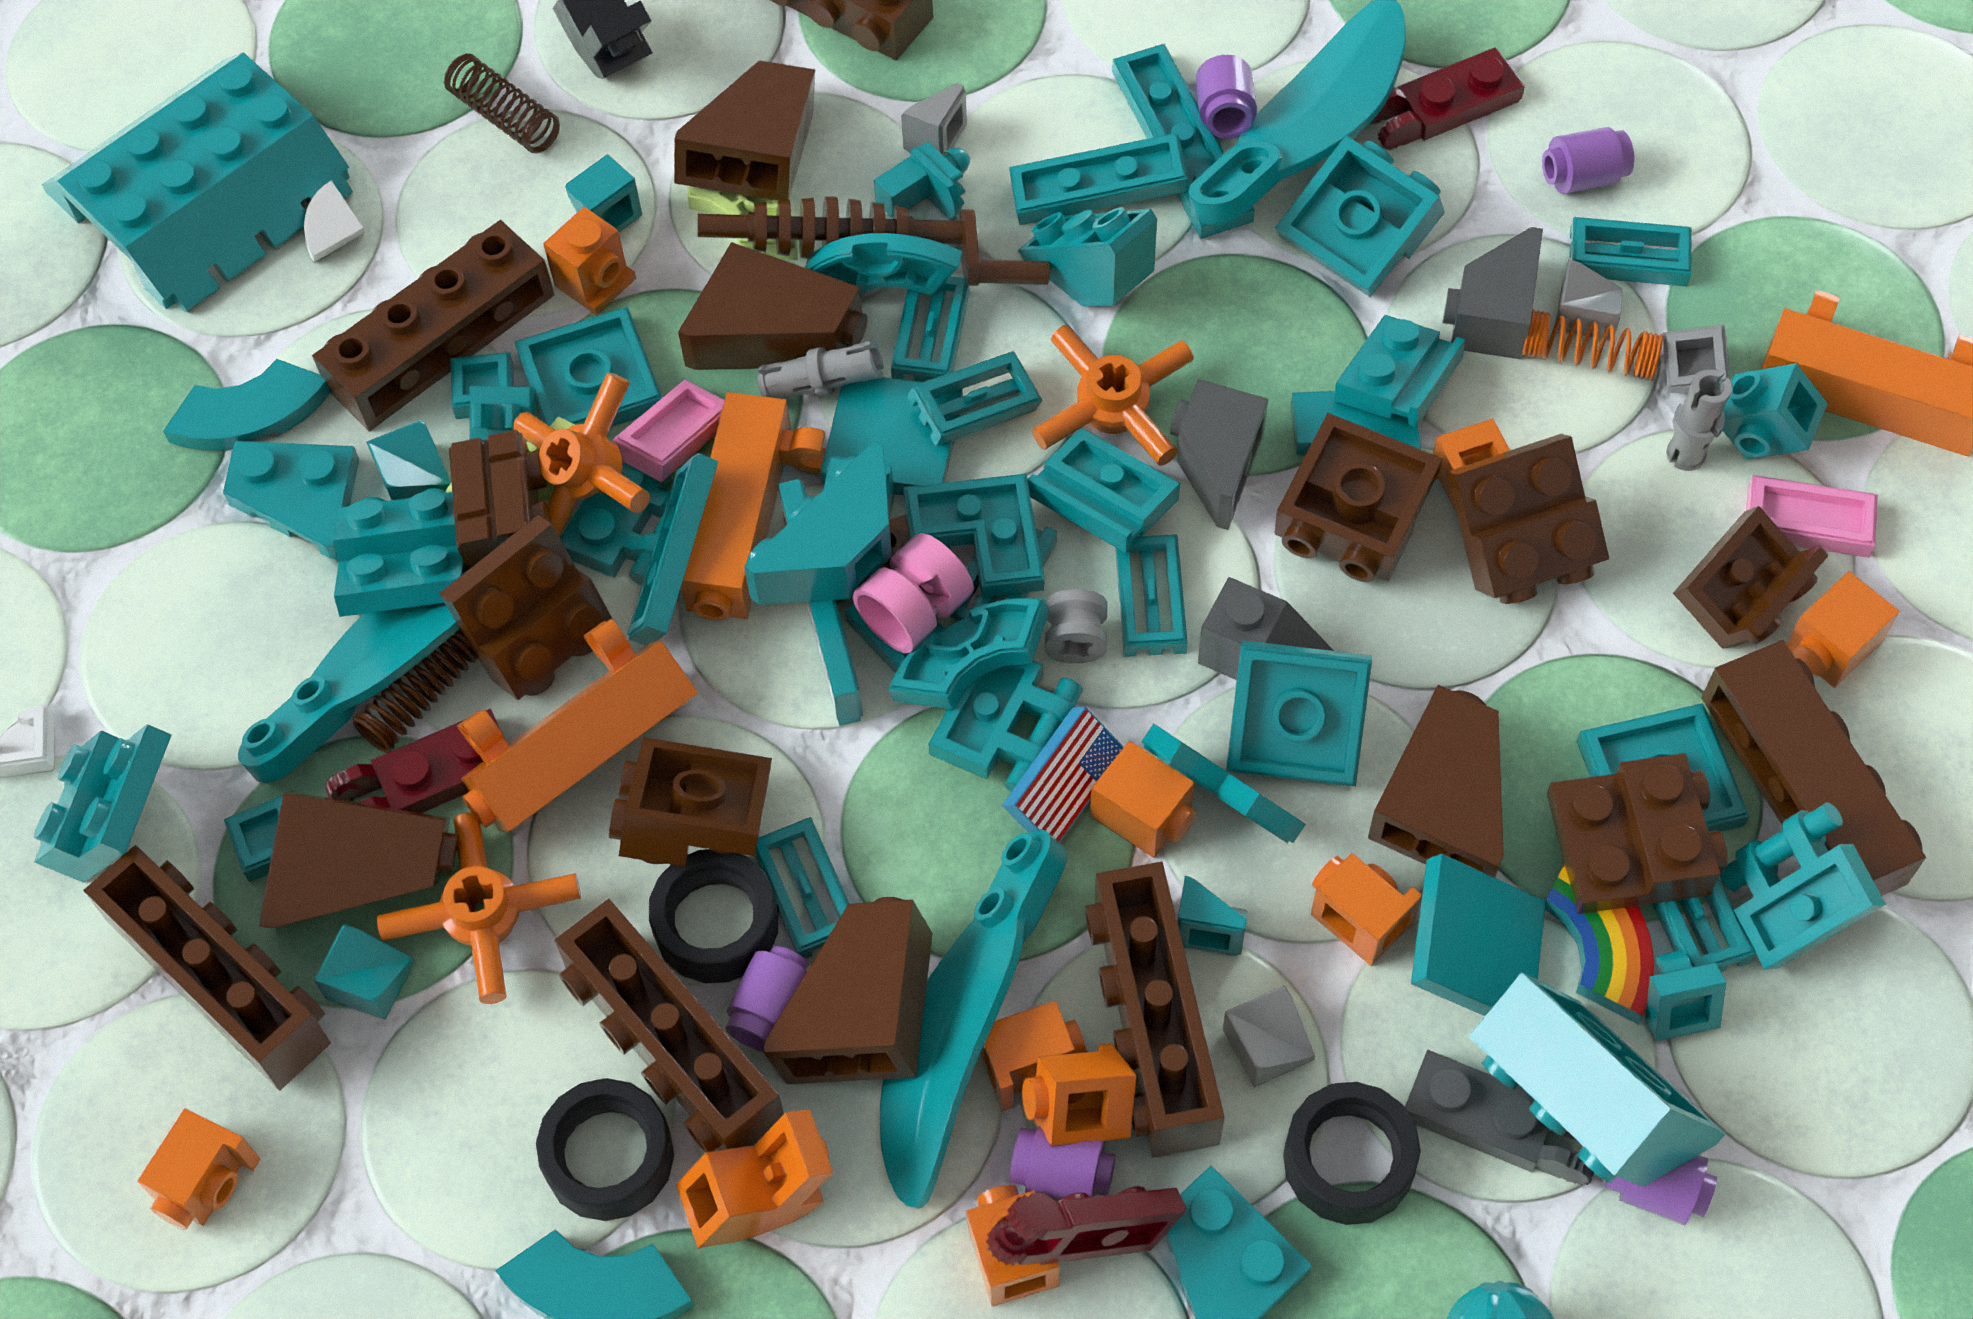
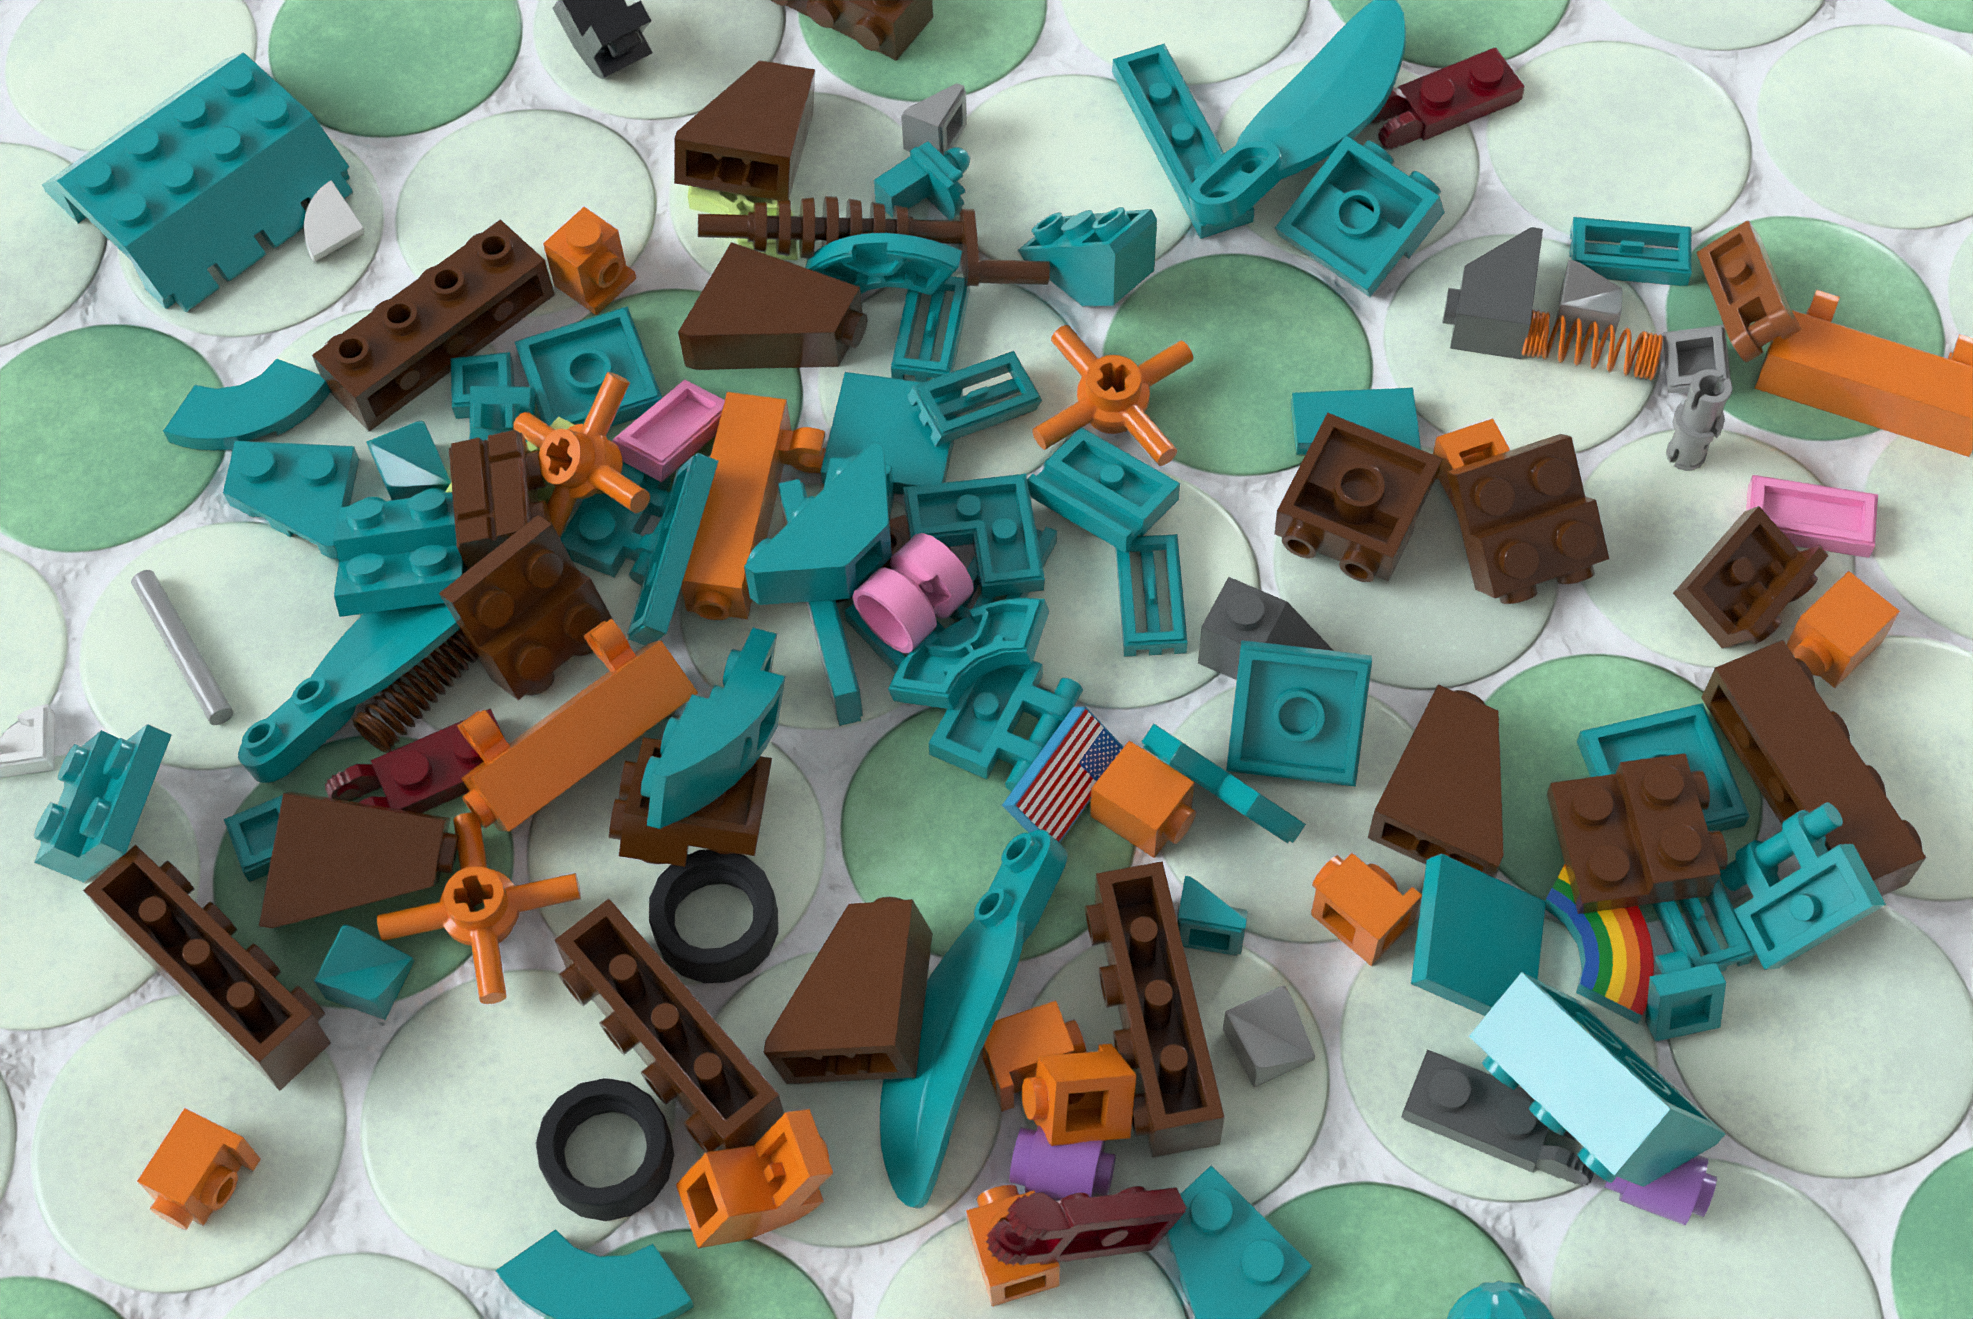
reddish brown piece [444,53,560,154] -> none
teal slope [565,154,642,232] -> none
medium lavender brick [725,946,809,1052] -> none
teal tile [755,817,849,959] -> none
light grey pin [757,340,884,399] -> none
teal tile [1009,132,1189,225] -> none
light grey wheel [1045,589,1108,663] -> none
dark grey slope [1170,379,1268,530] -> none
medium lavender brick [1196,54,1257,139] -> none
black tyre [1283,1081,1421,1225] -> none
teal plate [1334,315,1465,428] -> none
medium lavender brick [1542,127,1634,194] -> none
teal brick [1722,363,1828,460] -> none
none -> light grey bar [131,570,233,725]
none -> teal slope [641,627,786,829]
none -> dark orange plate [1696,220,1801,363]

